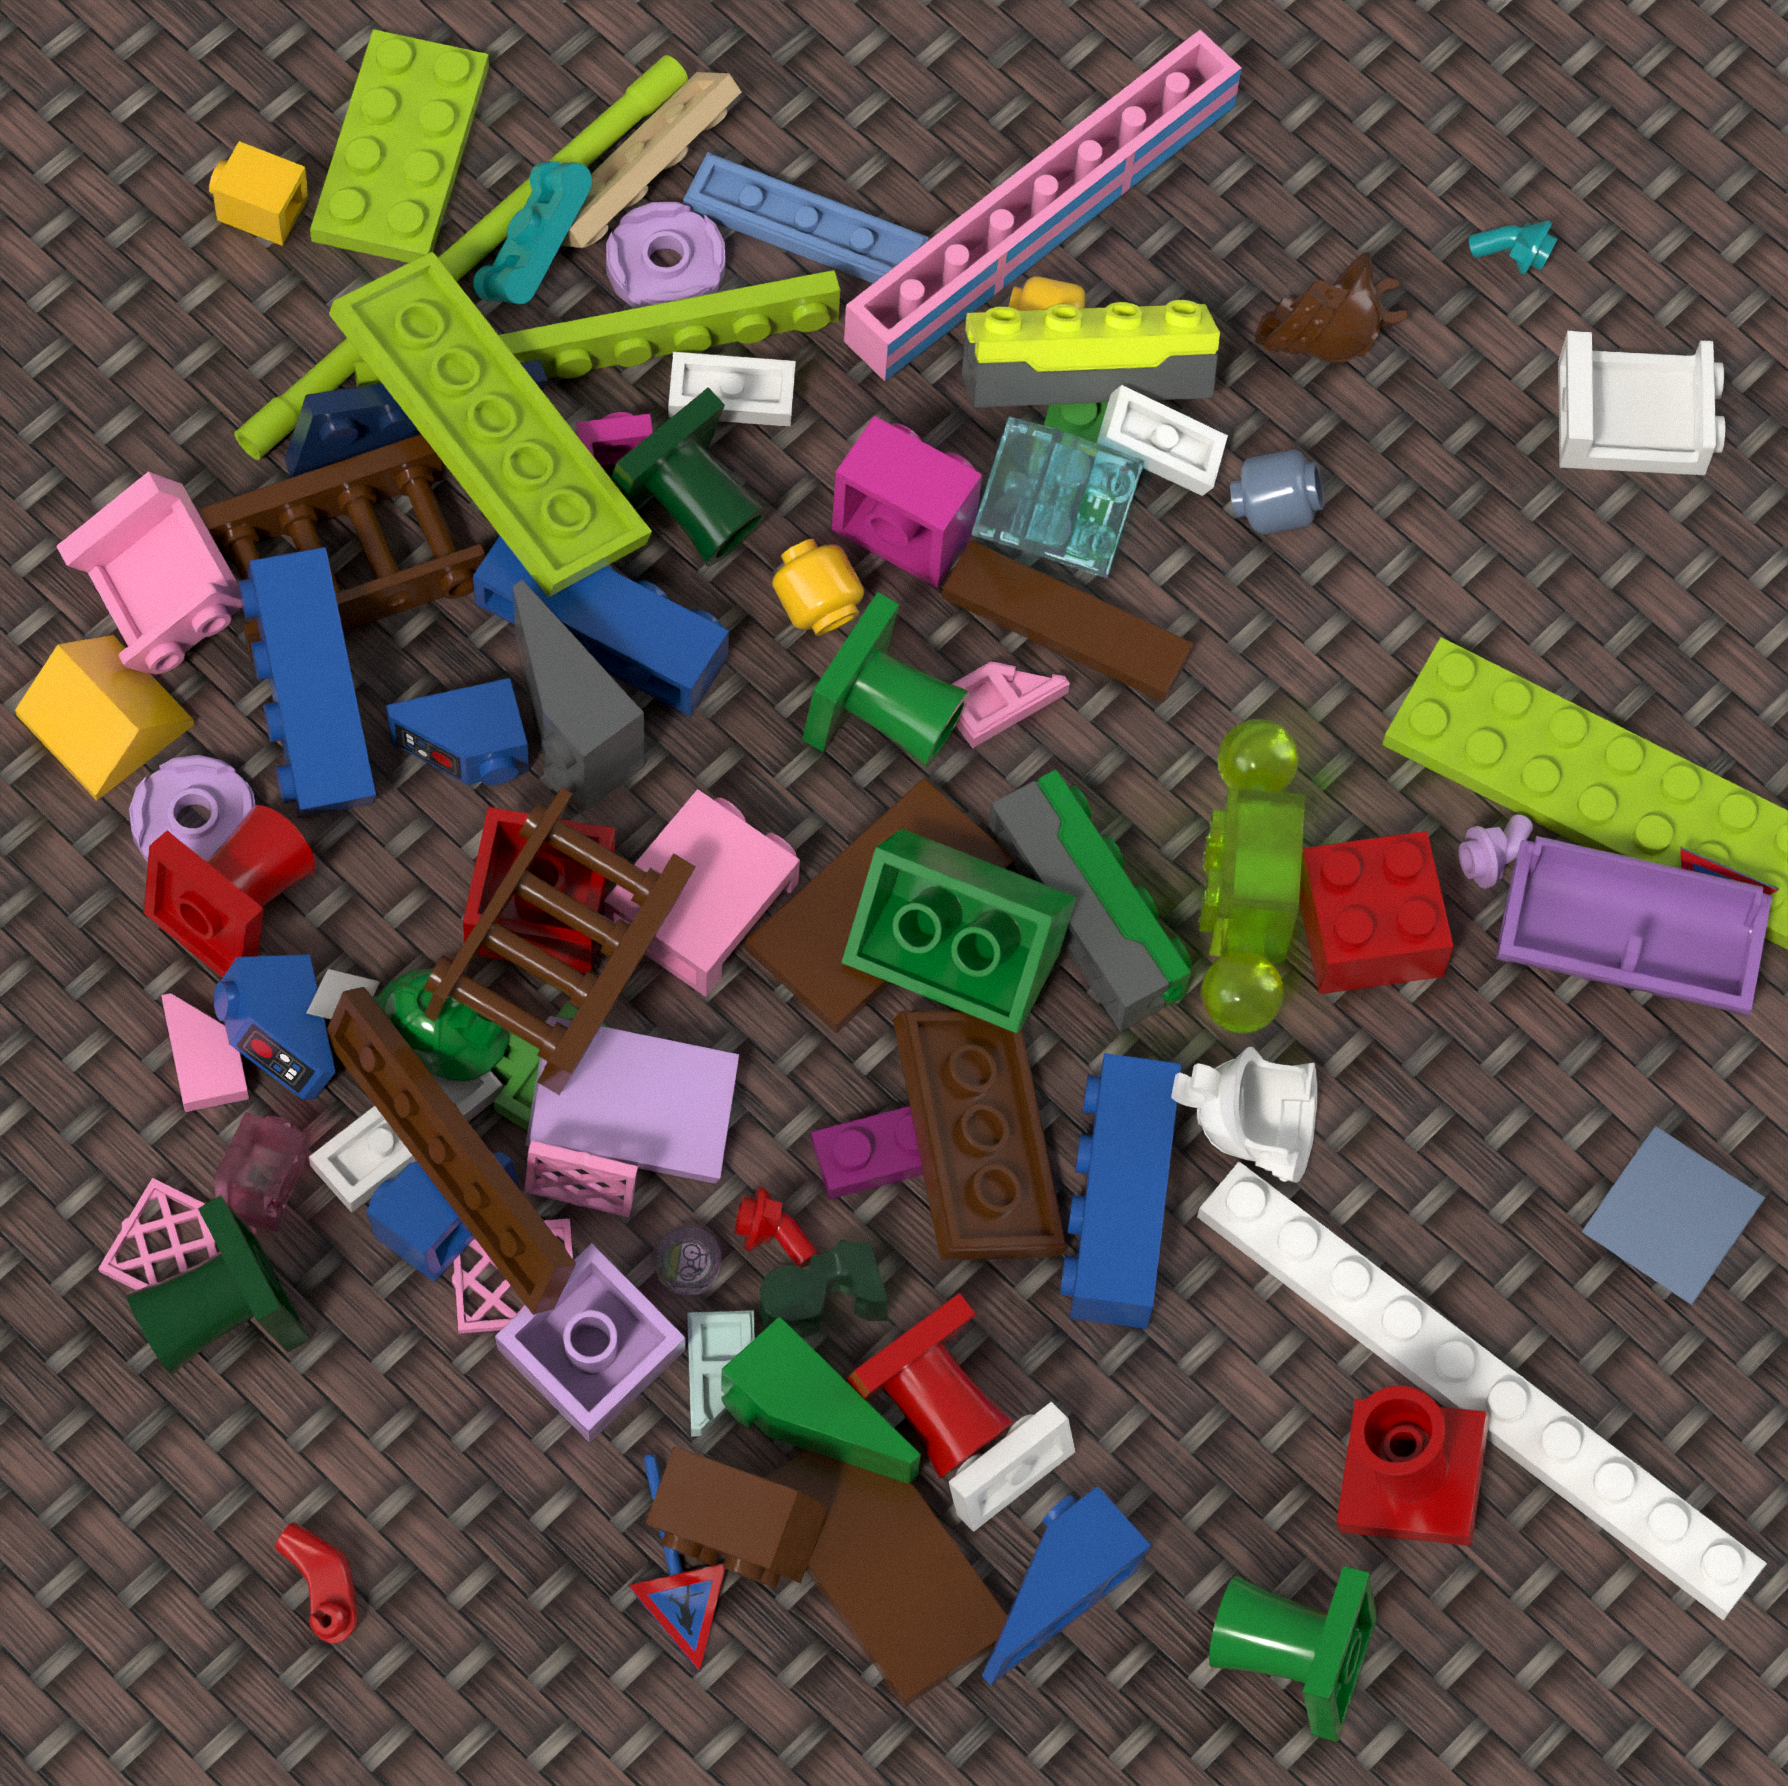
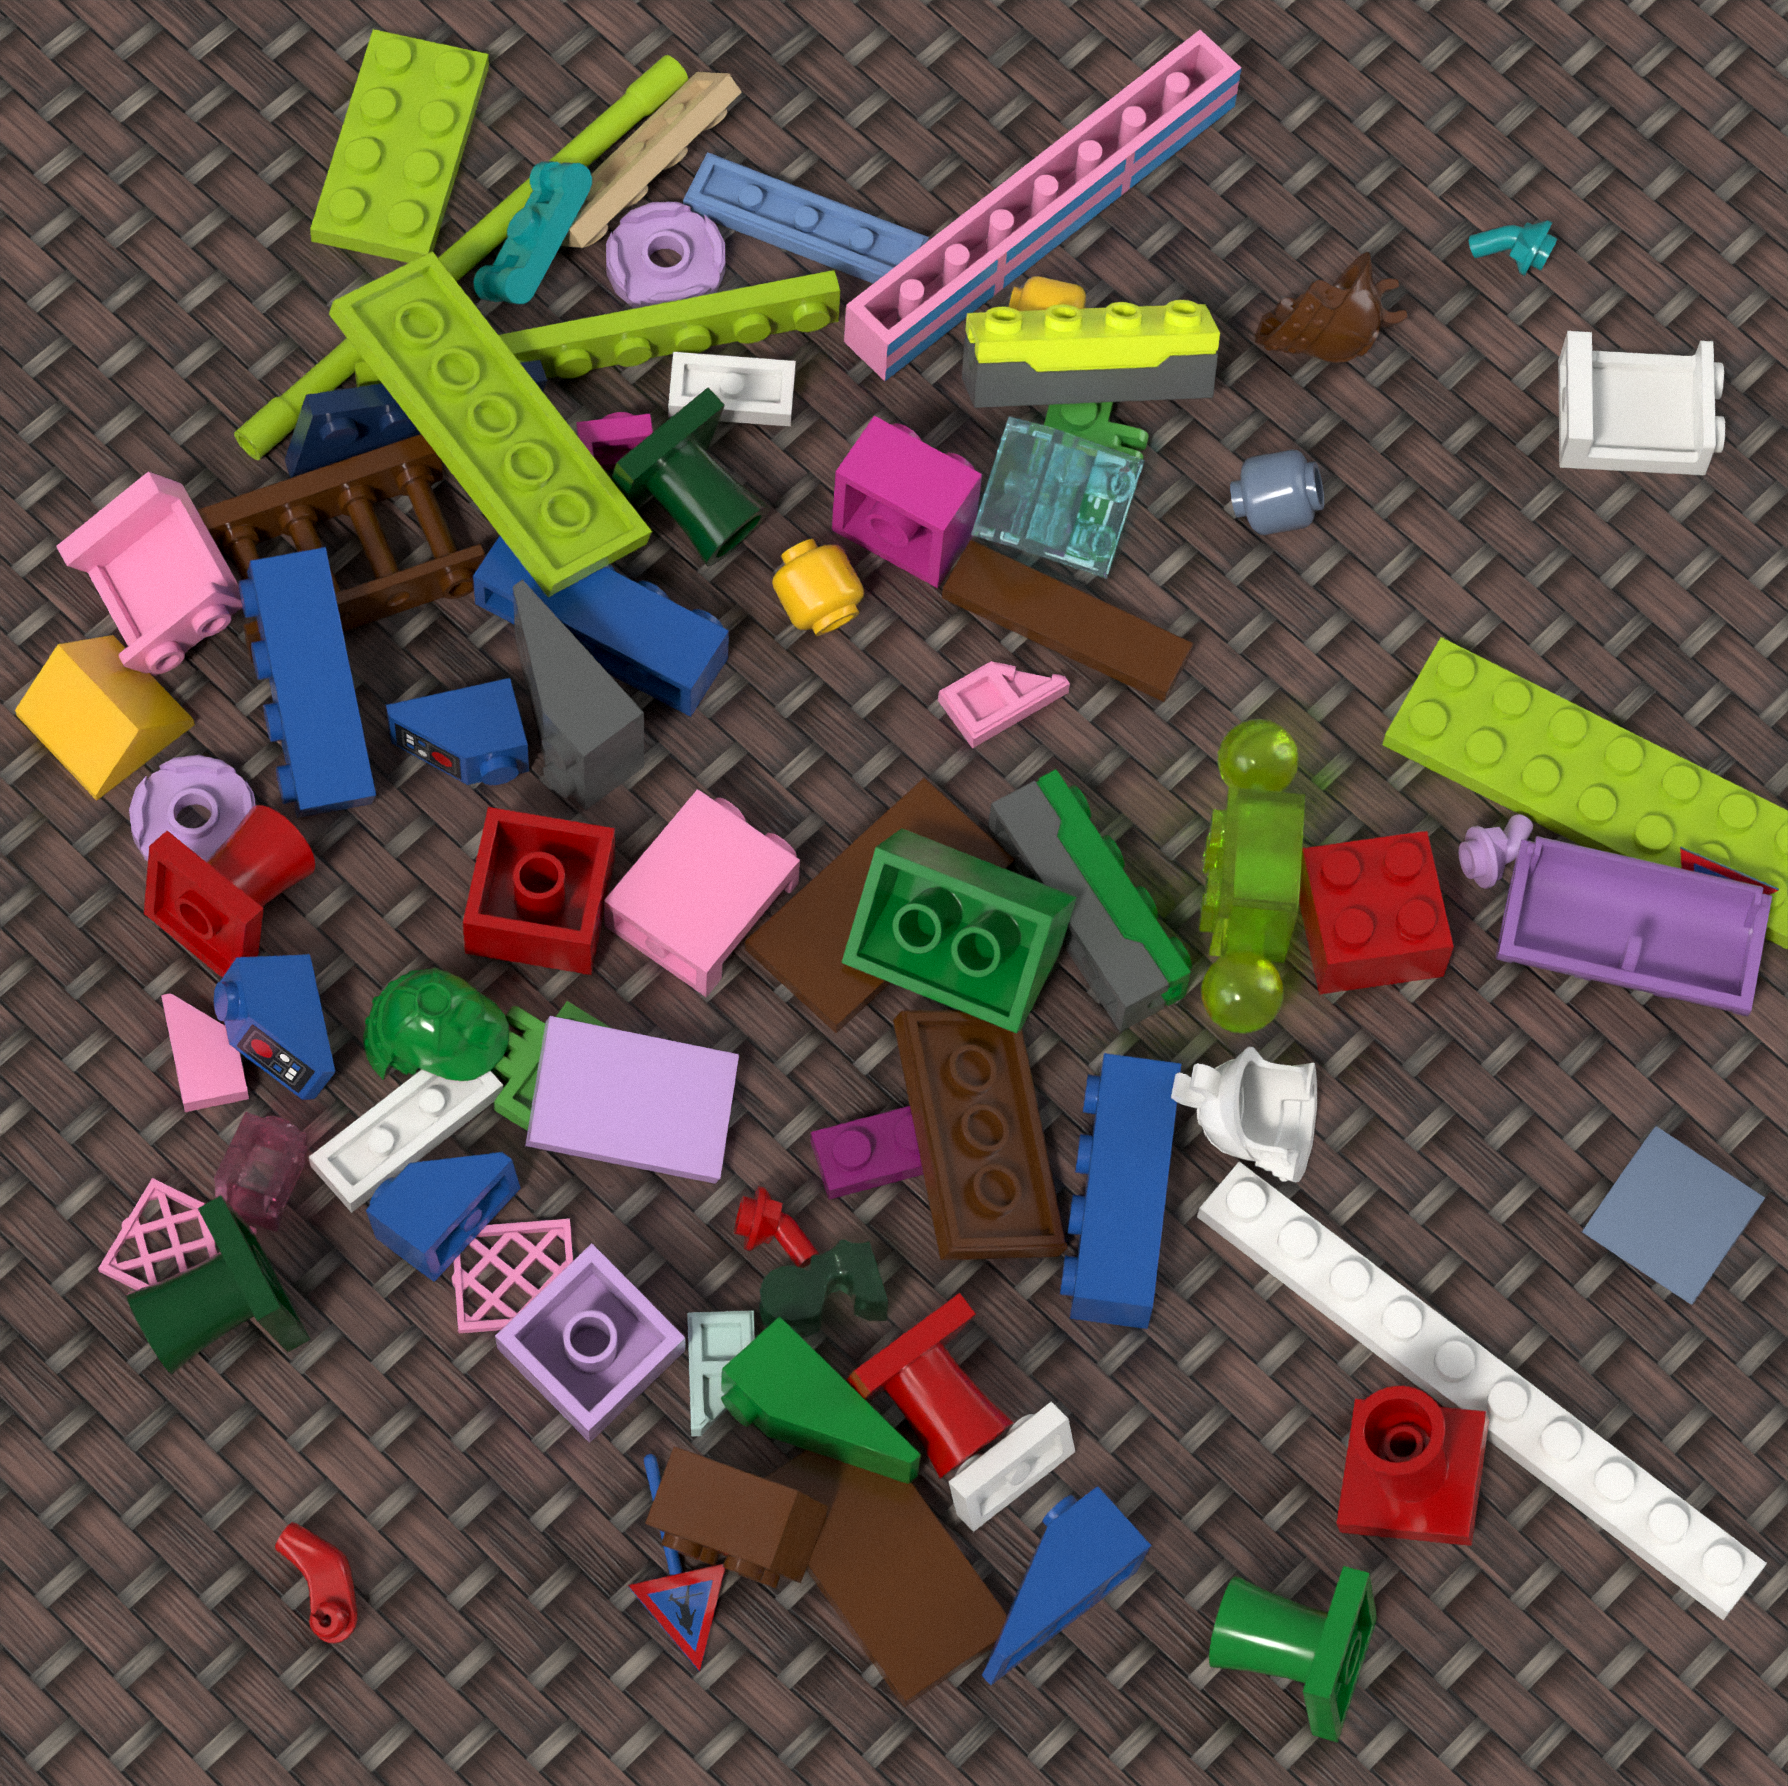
yellow brick [209,141,309,246] -> none
white sticker [307,969,380,1019] -> none
reddish brown plate [327,987,576,1315] -> none
reddish brown fence [423,787,696,1096] -> none
bright pink window [525,1140,638,1218] -> none
clear purple tile [655,1226,721,1296] -> none
green plant [802,592,971,768] -> none
white plate [1096,385,1228,496] -> none

